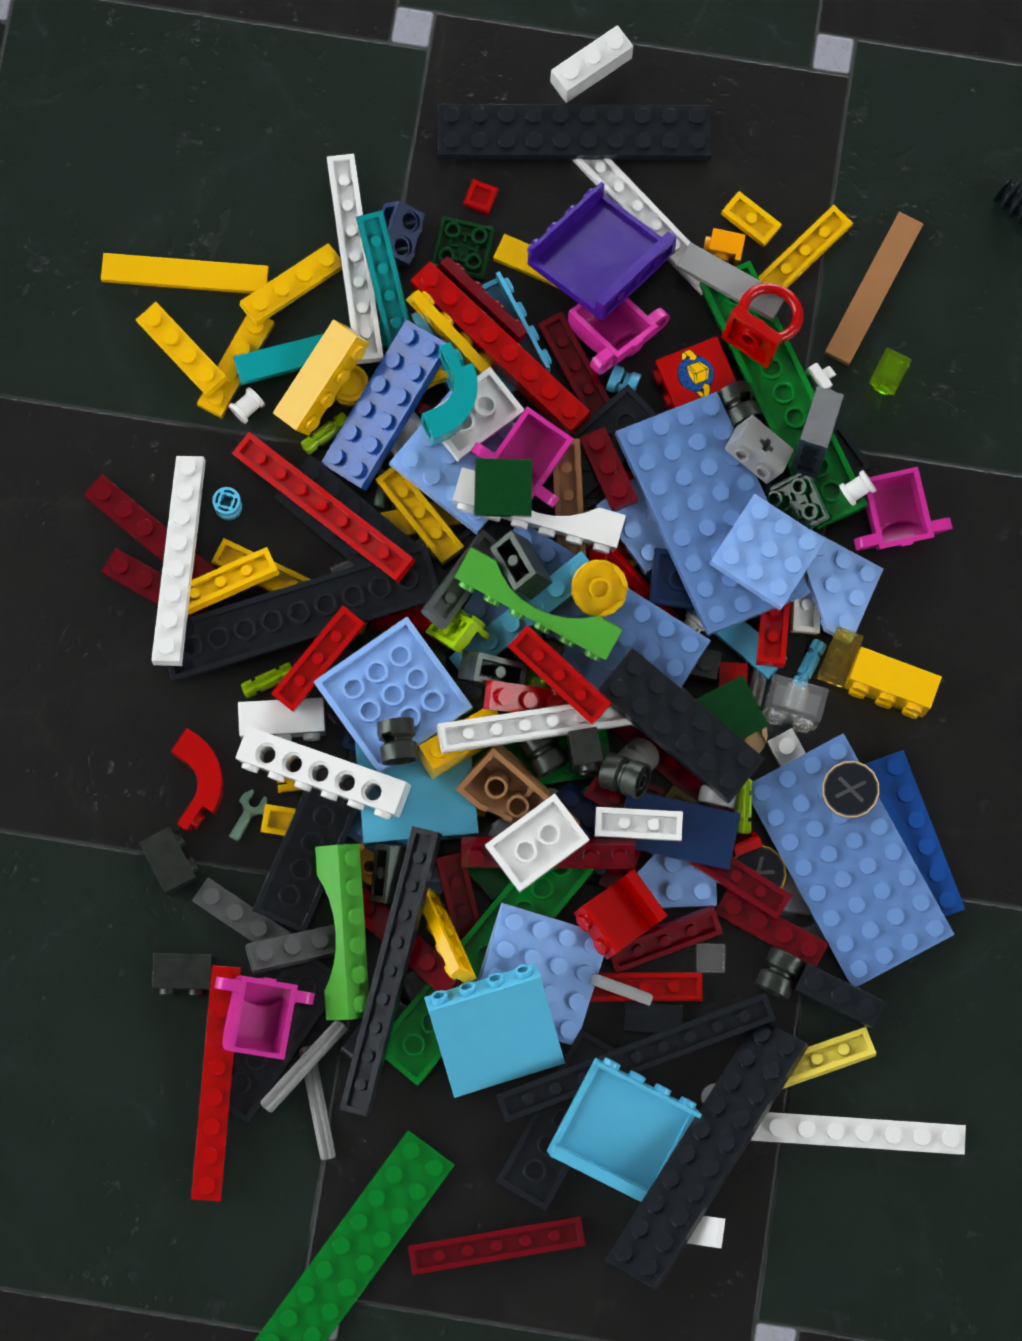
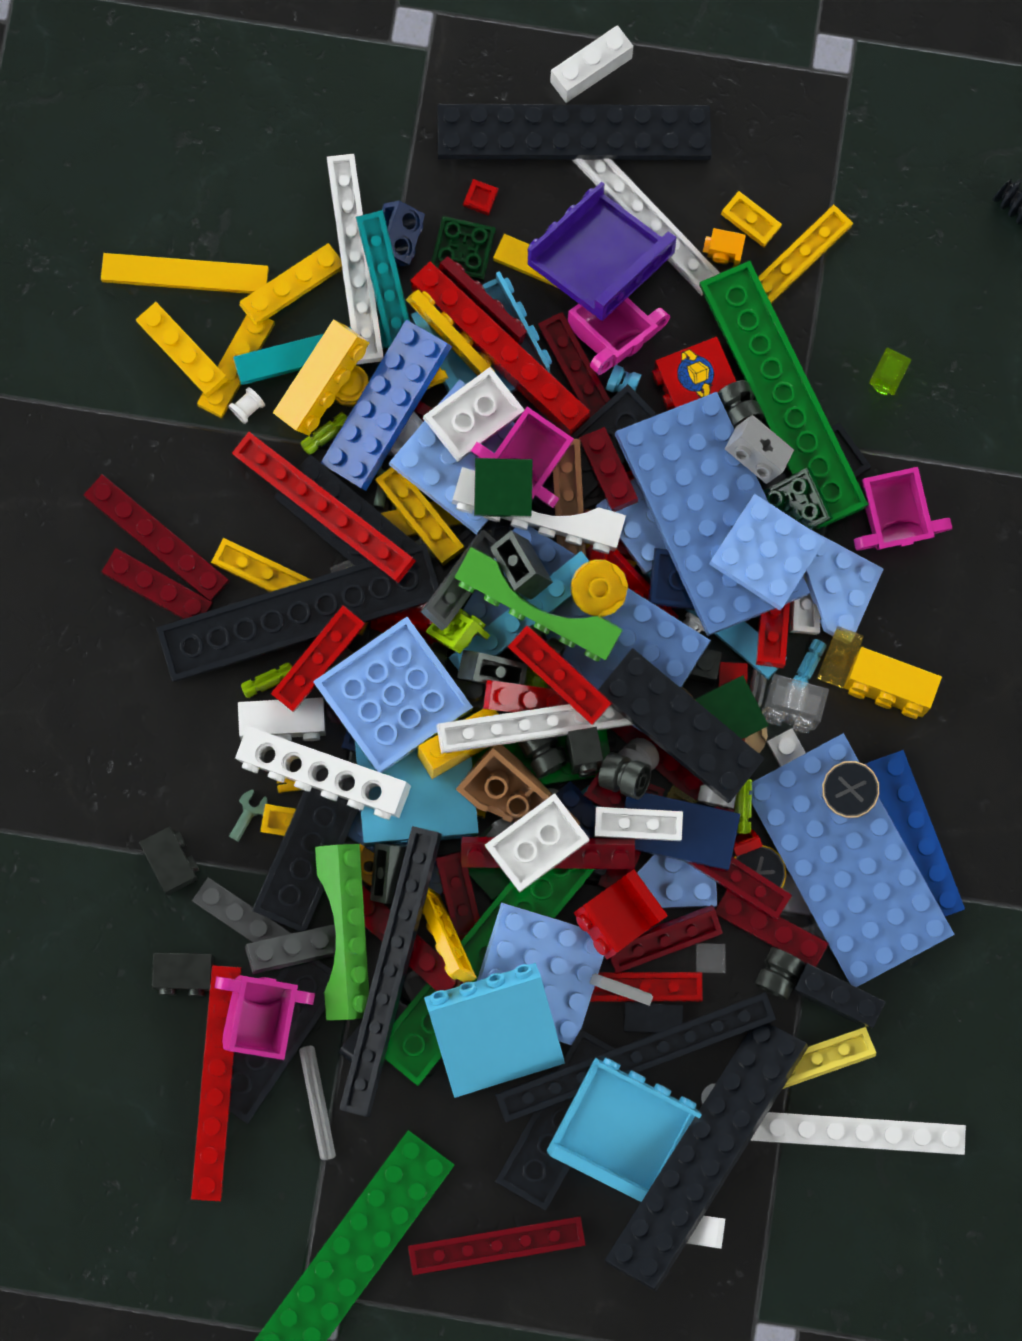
white plate [151,456,206,666] -> none
red arch [171,728,224,833] -> none
yellow plate [188,547,279,615] -> none
medium azure wheel [212,487,242,521] -> none
light grey axle [260,1020,348,1112] -> none
pearl dark grey wheel [377,717,419,766] -> none
teal arch [420,342,478,446] -> none
light grey tile [676,242,785,322] -> none
red tile [721,283,804,369] -> none
window [790,386,844,479] -> none
white tile [805,363,836,393] -> none
medium nougat tile [824,211,923,366] -> none
white bush [839,470,877,506] -> none

